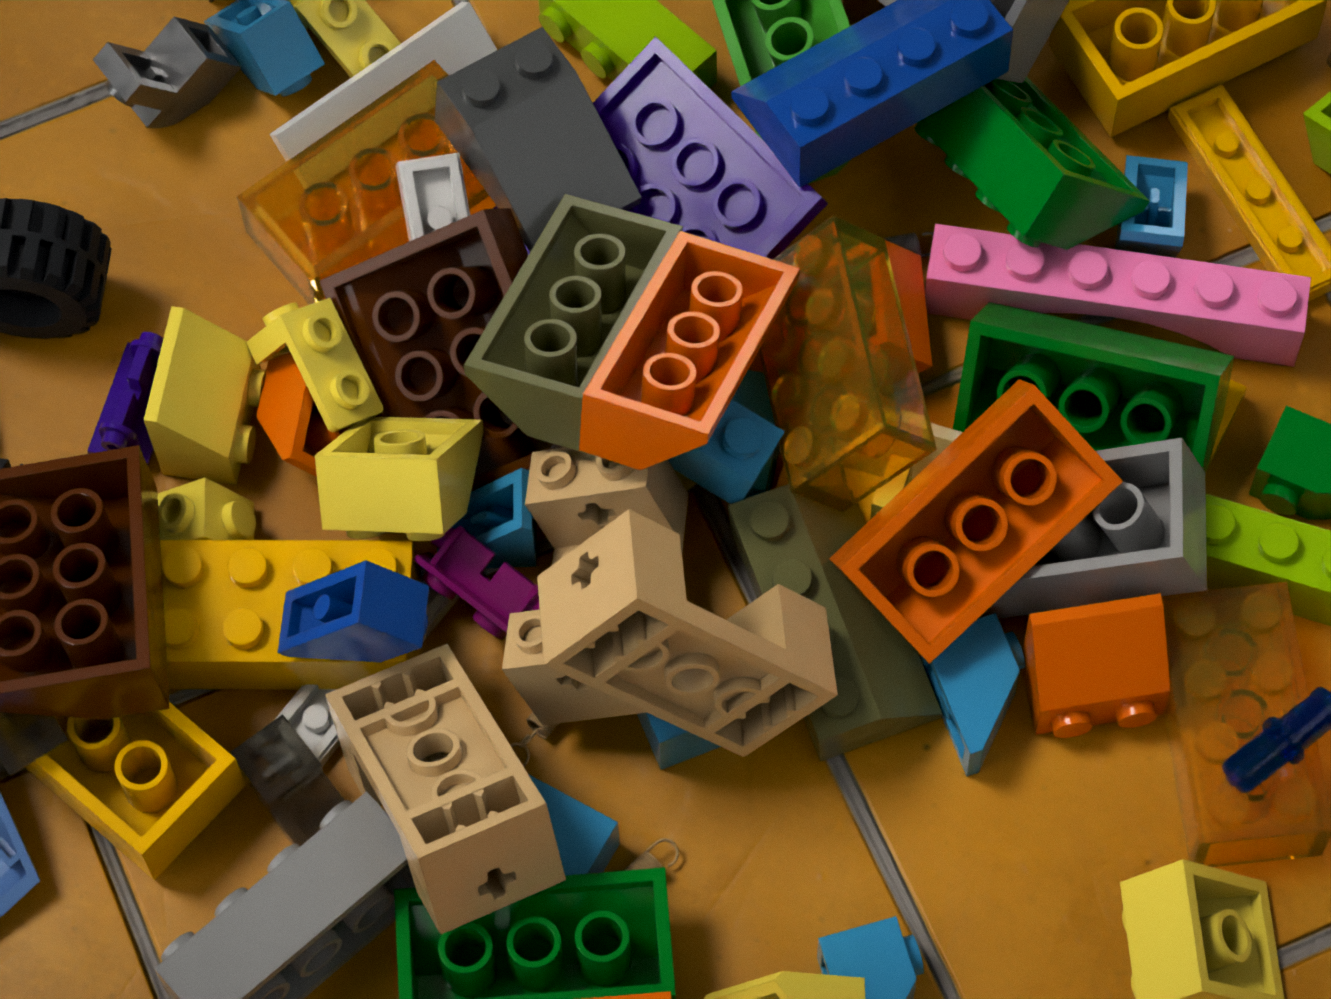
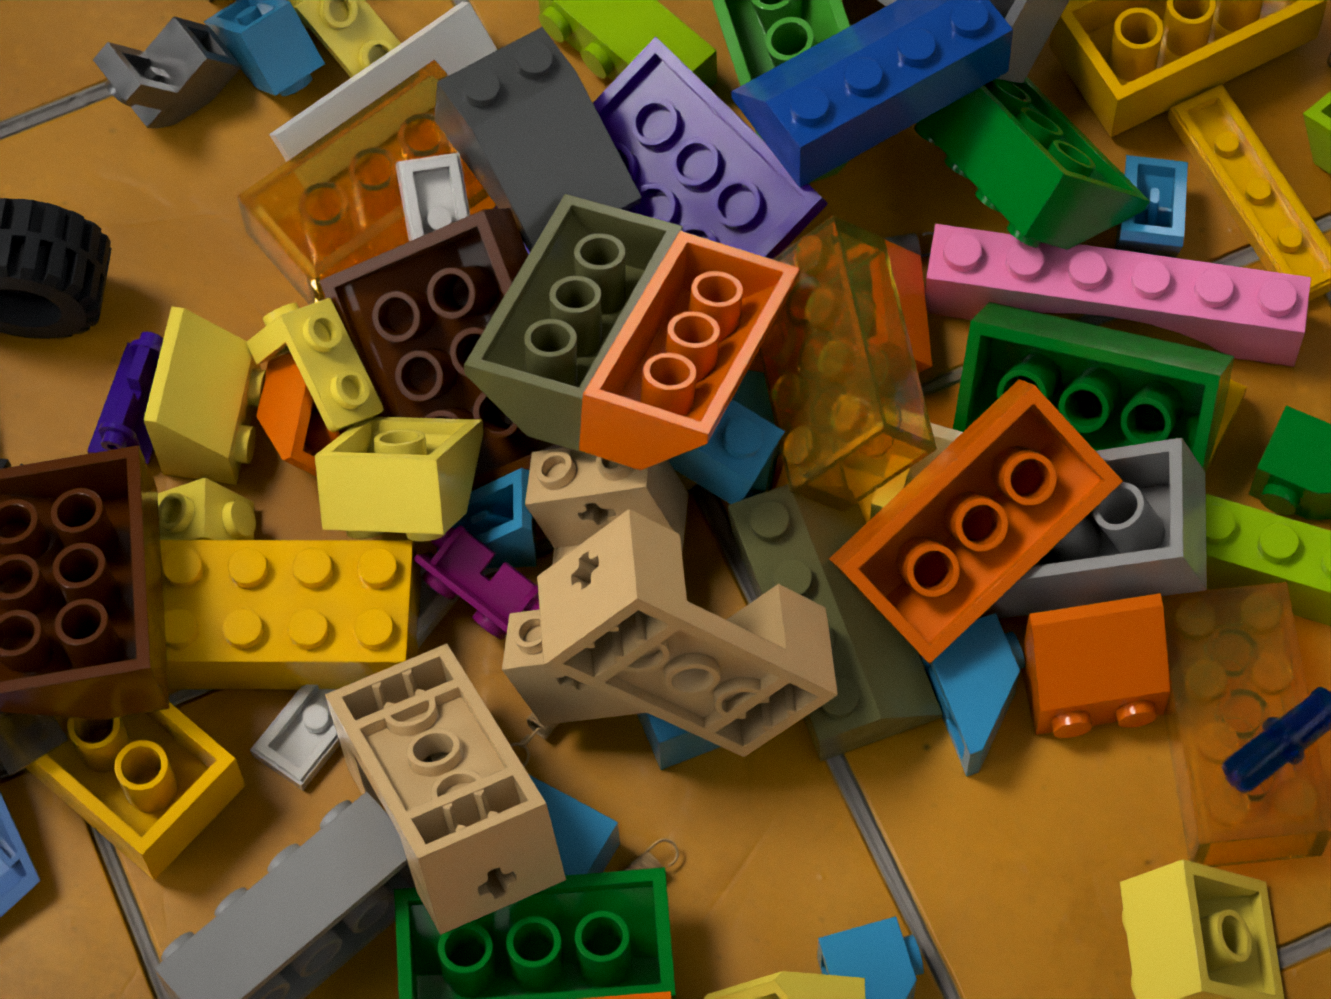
clear smoke slope [229,714,345,846] -> none
blue slope [278,560,429,663] -> none

